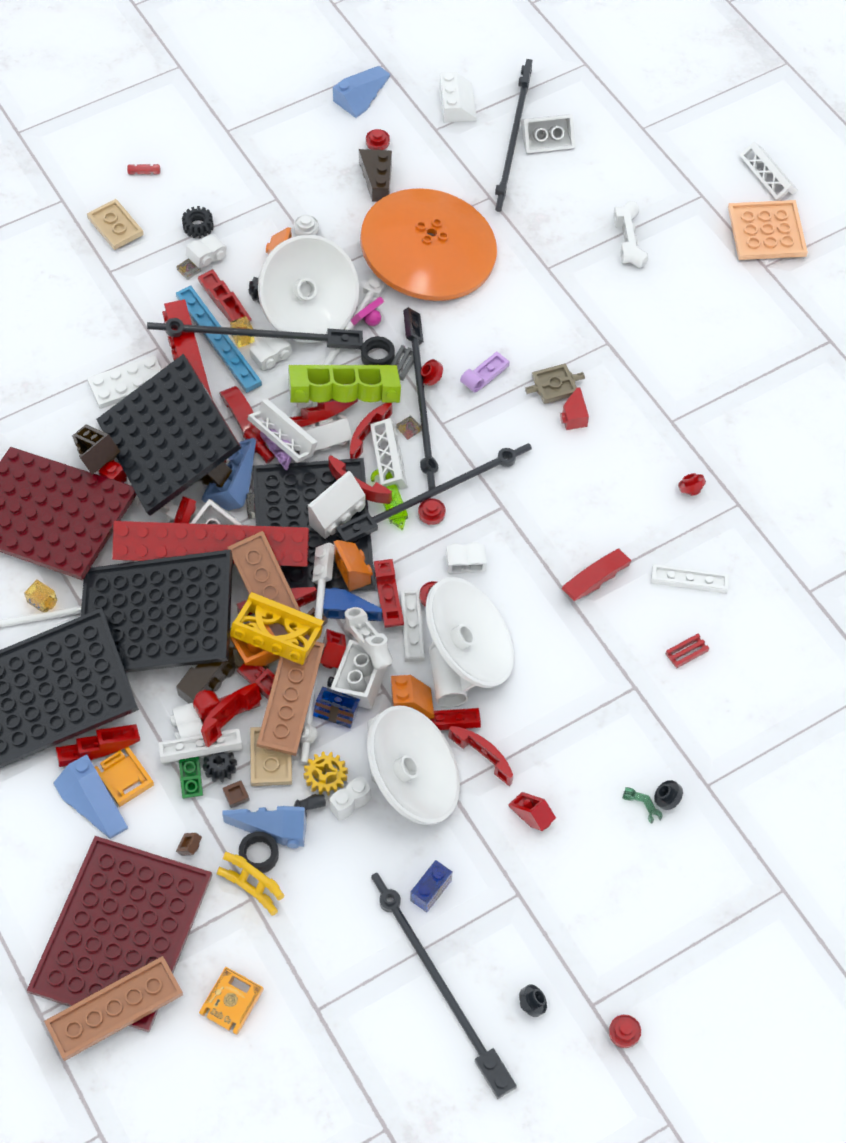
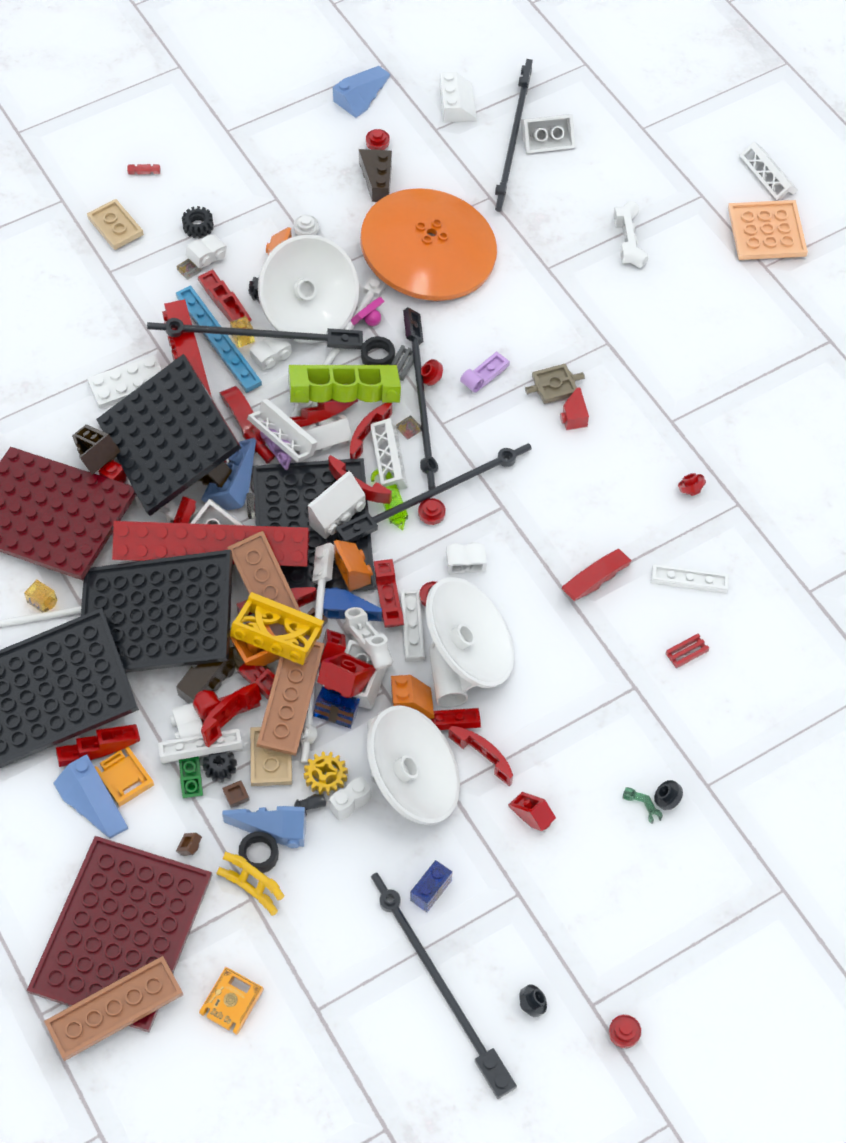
none -> red slope [317,652,376,698]

